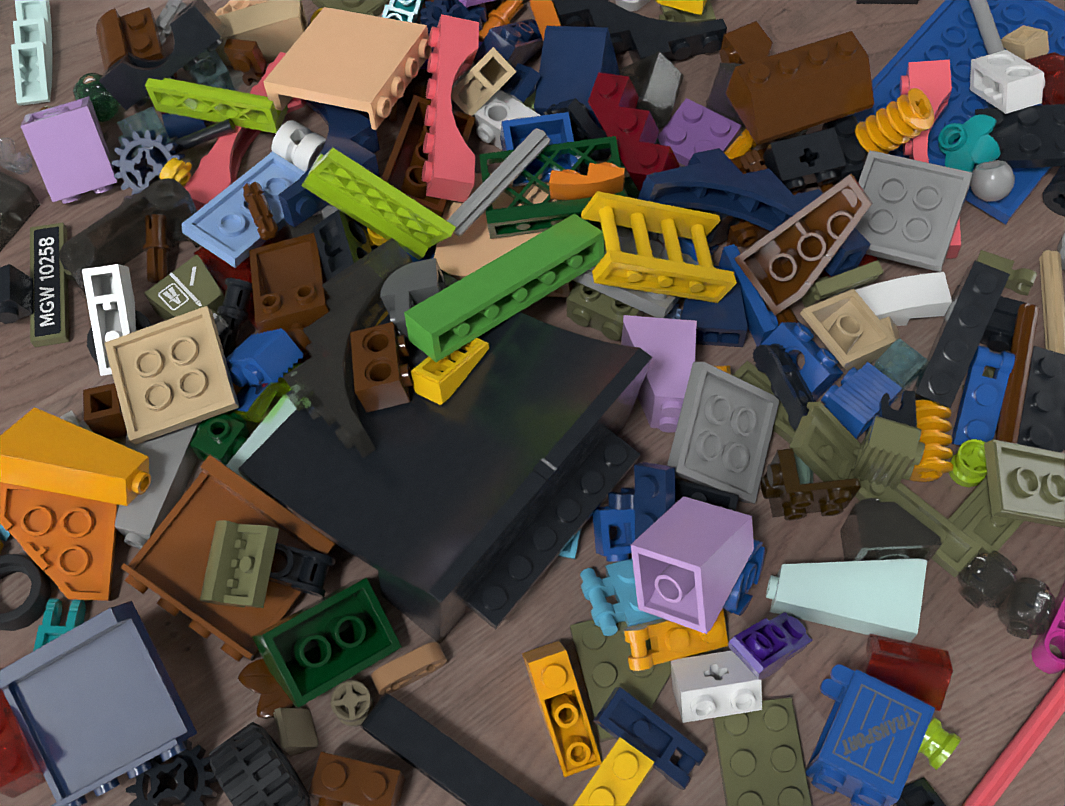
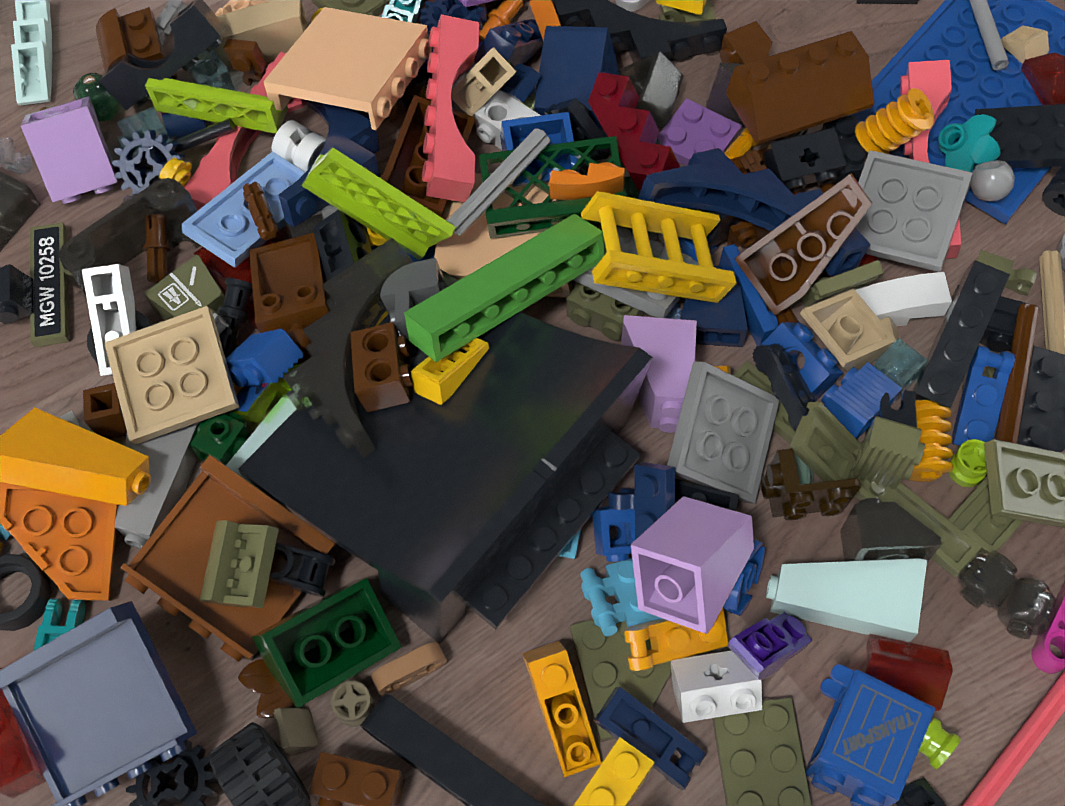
white brick [970,50,1045,114] -> none

